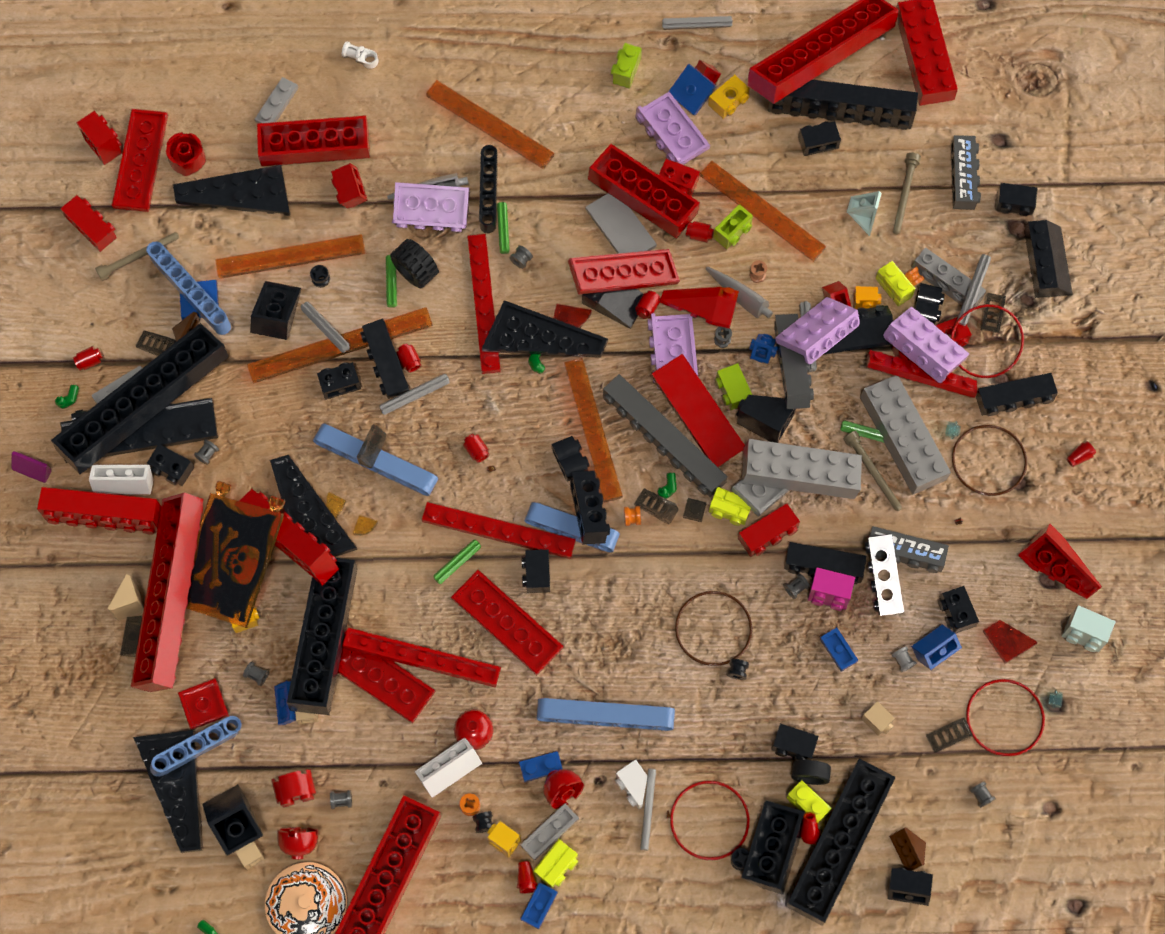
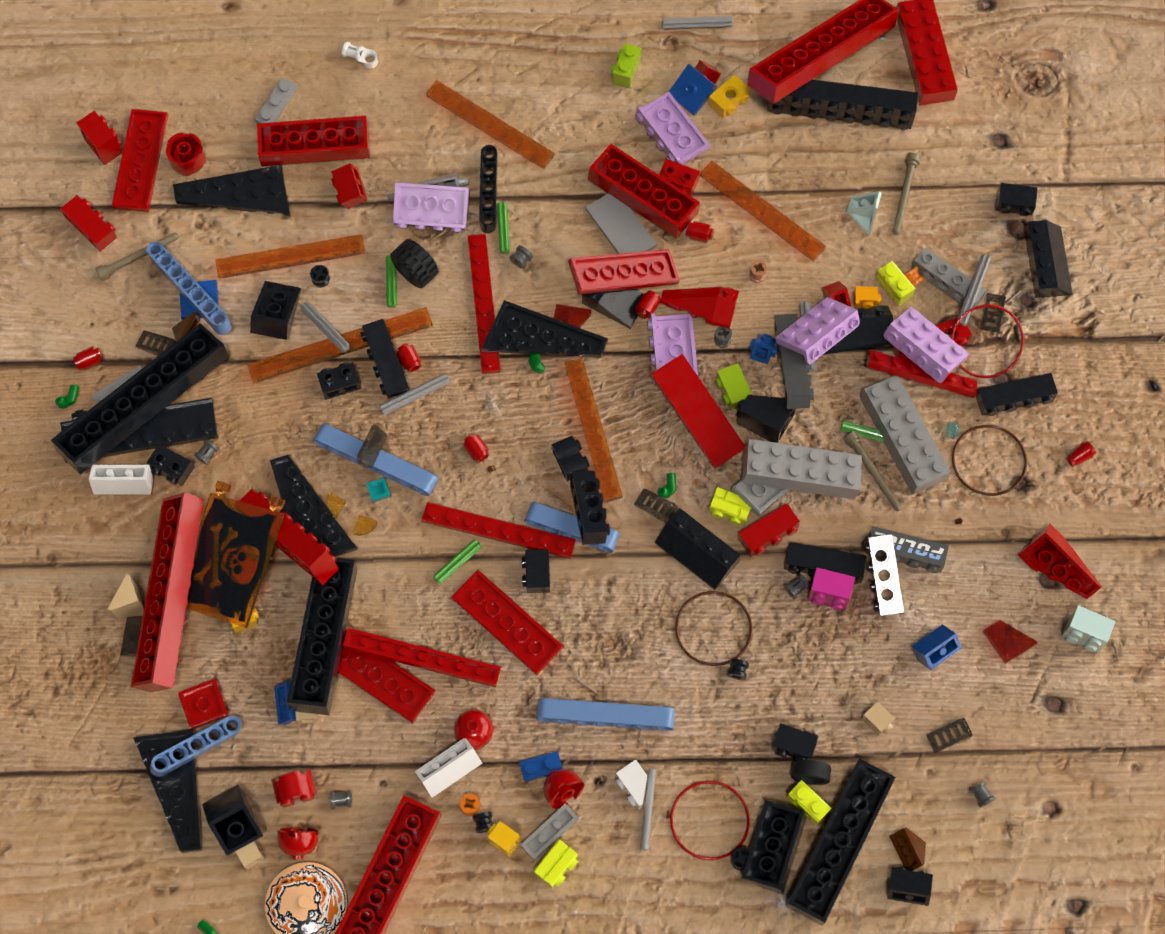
magenta slope [11,451,52,483] -> none
red brick [37,487,161,535] -> none
dark grey bush [243,661,269,686] -> none
red cone [517,861,537,894] -> none
blue plate [521,883,558,930] -> none
dark grey brick [603,374,728,498] -> none
orange wheel [624,506,641,526] -> none
clear smoke plate [683,498,707,522] -> none
light grey piece [706,266,773,319] -> none
lime brick [713,204,753,249] -> none
black brick [798,121,841,156] -> none
red cone [800,812,821,844] -> none
blue plate [820,628,858,672] -> none
light grey bush [892,646,917,672] -> none
black brick [914,283,945,325] -> none
black brick [938,586,979,633] -> none
dark grey brick [951,135,981,210] -> none
red piece [966,679,1045,756] -> none
clear light blue plate [1049,689,1063,709] -> none
none -> teal plate [366,477,391,503]
none -> black slope [655,508,741,590]

